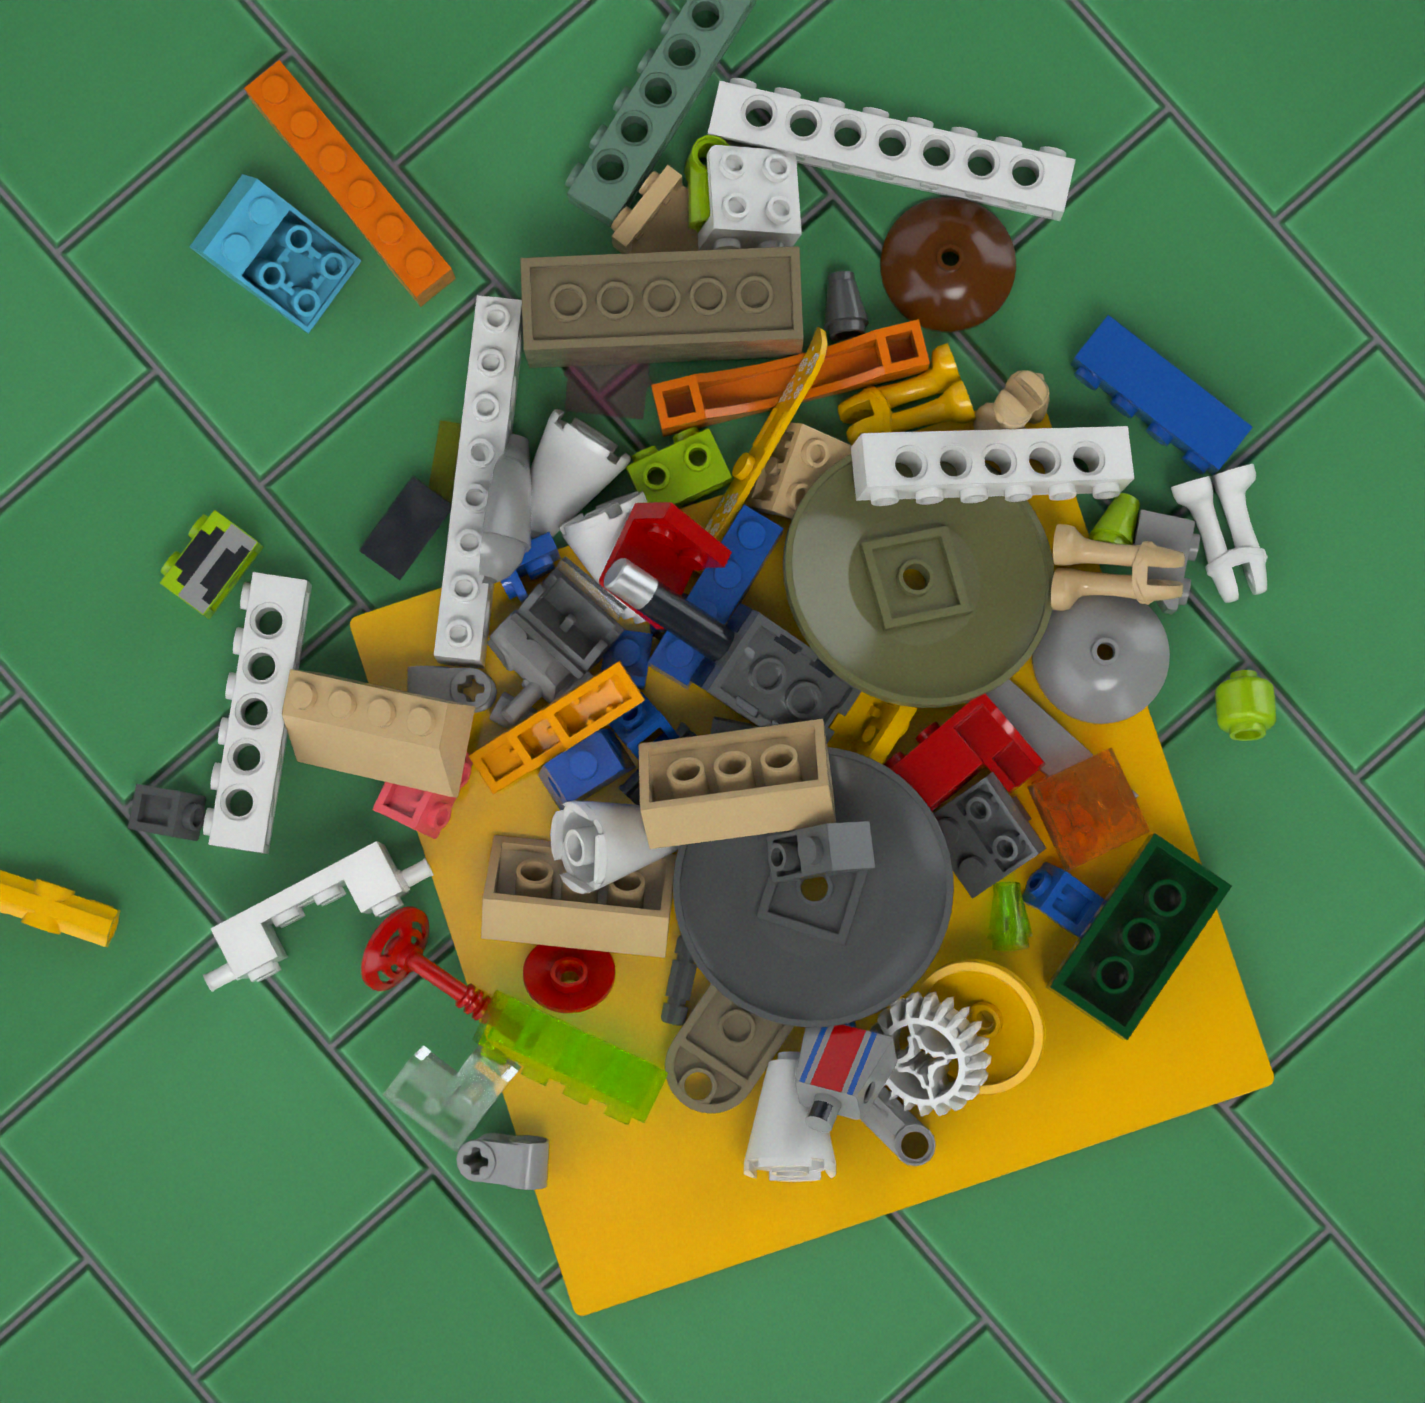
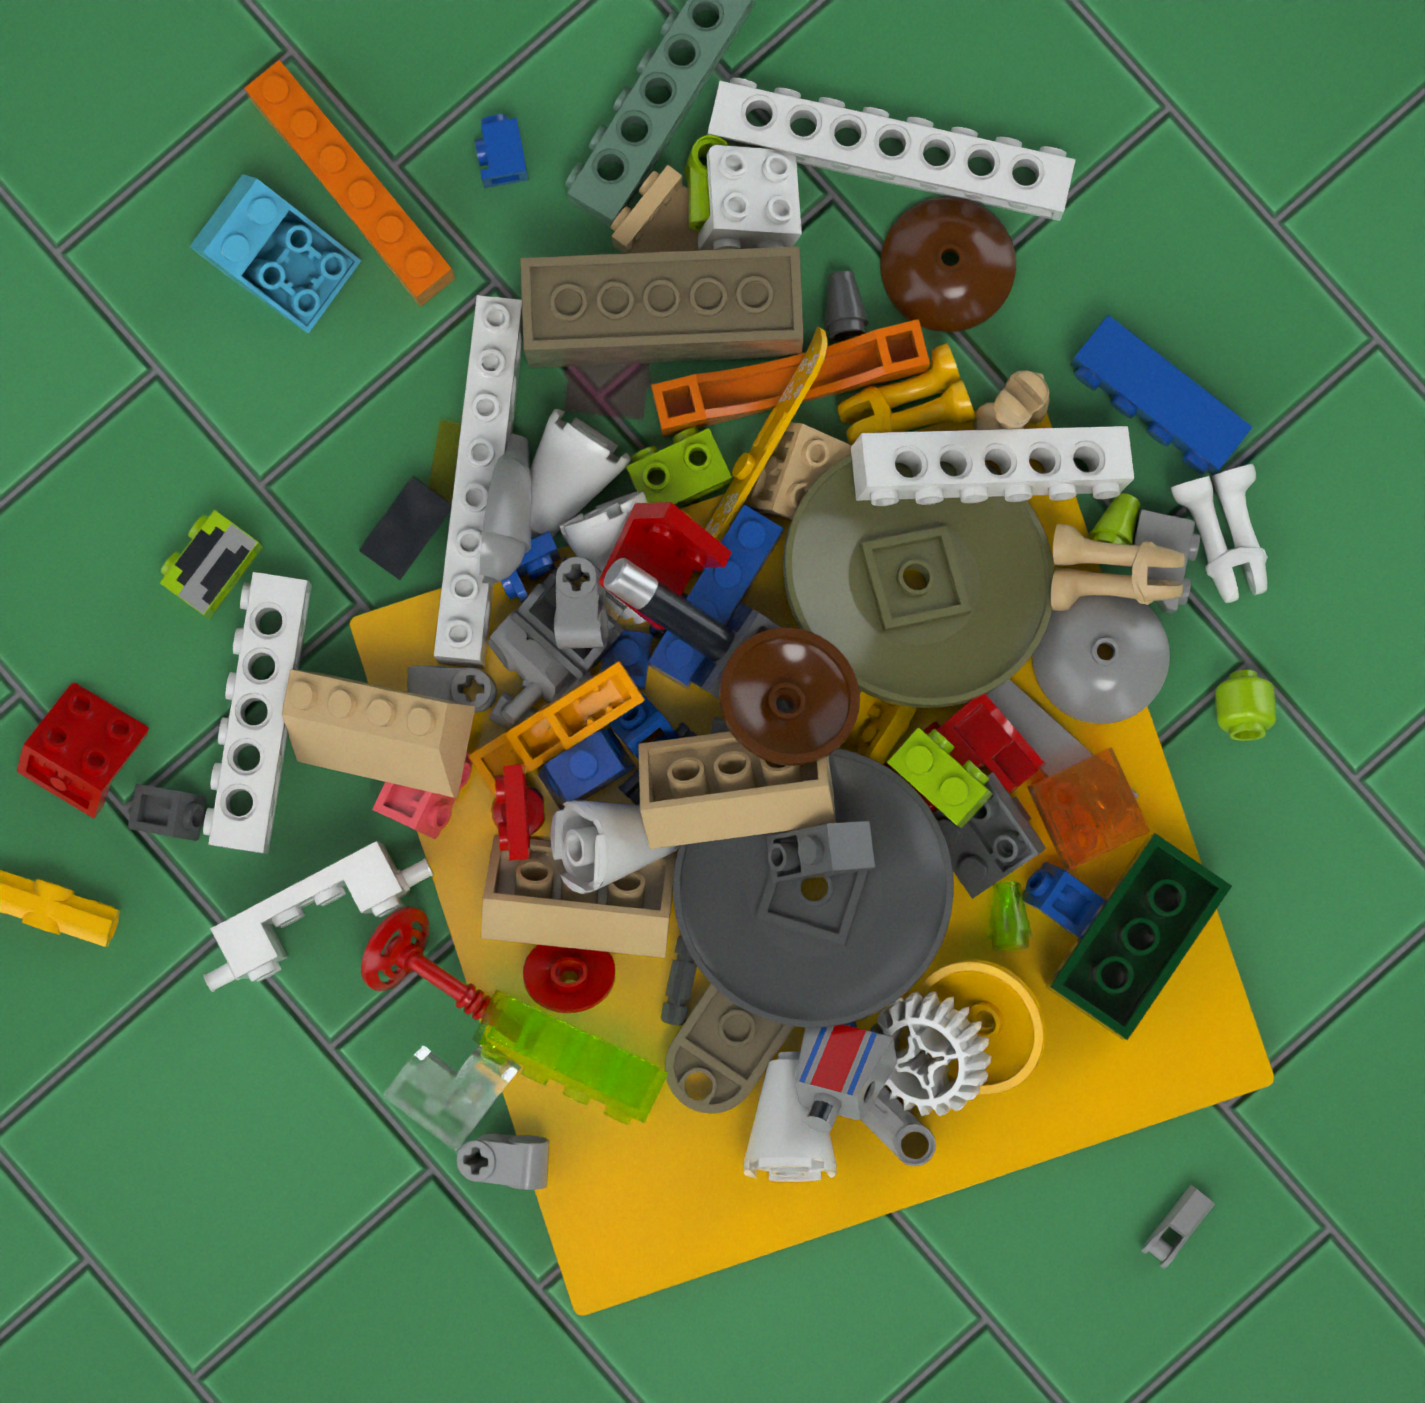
none -> red bracket [17,683,149,819]
none -> blue brick [475,114,529,188]
none -> red plate [491,764,545,861]
none -> light grey piece [554,557,608,649]
none -> reddish brown dish [719,627,860,766]
none -> lime brick [887,727,993,828]
none -> light grey bar [1140,1185,1215,1269]

